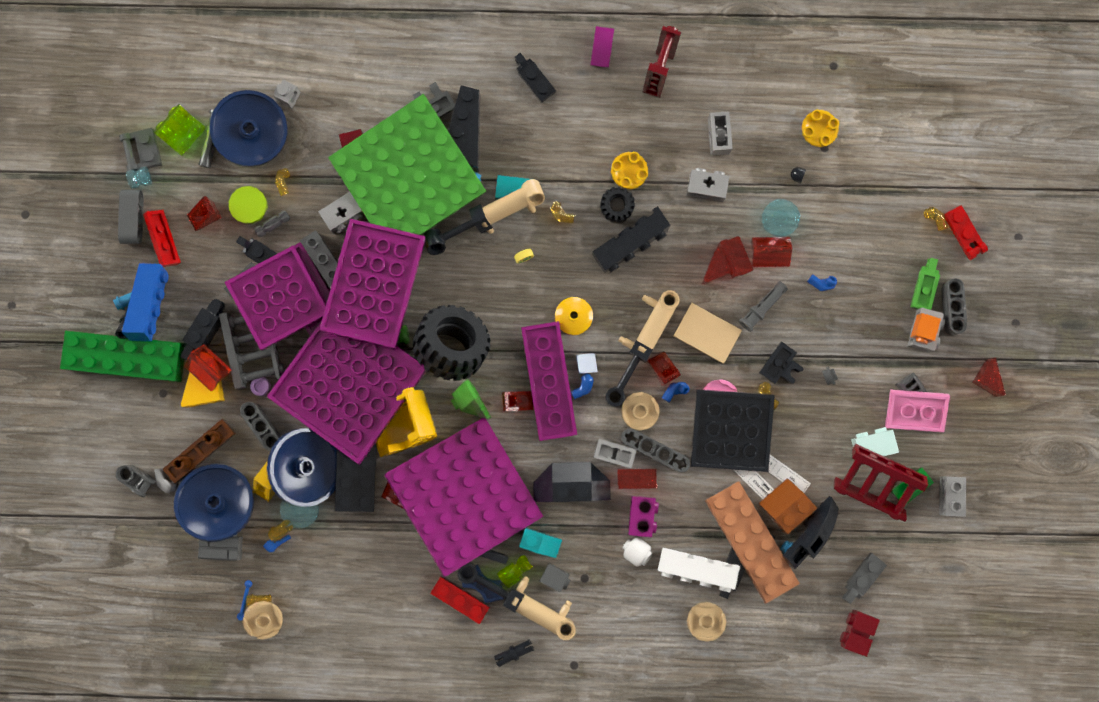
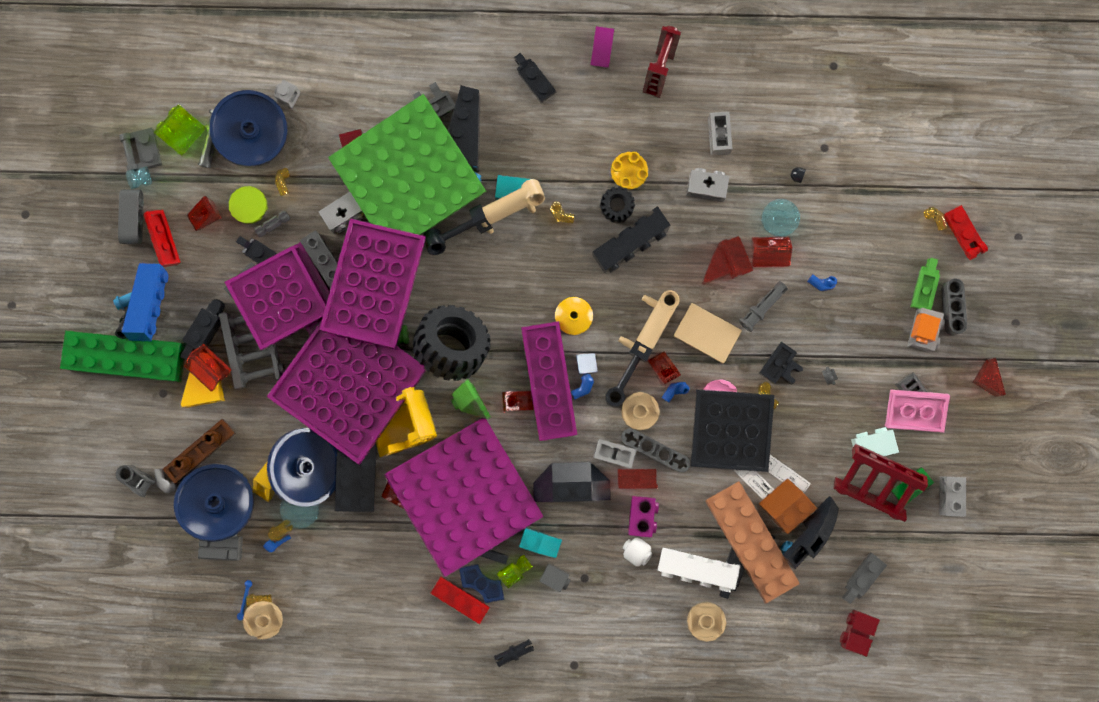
dark grey beam [240,402,281,451] -> none
lavender tile [250,377,271,396] -> none
tan piece [457,562,576,640] -> none
light yellow tile [514,249,534,264] -> none
yellow dish [801,109,839,147] -> none

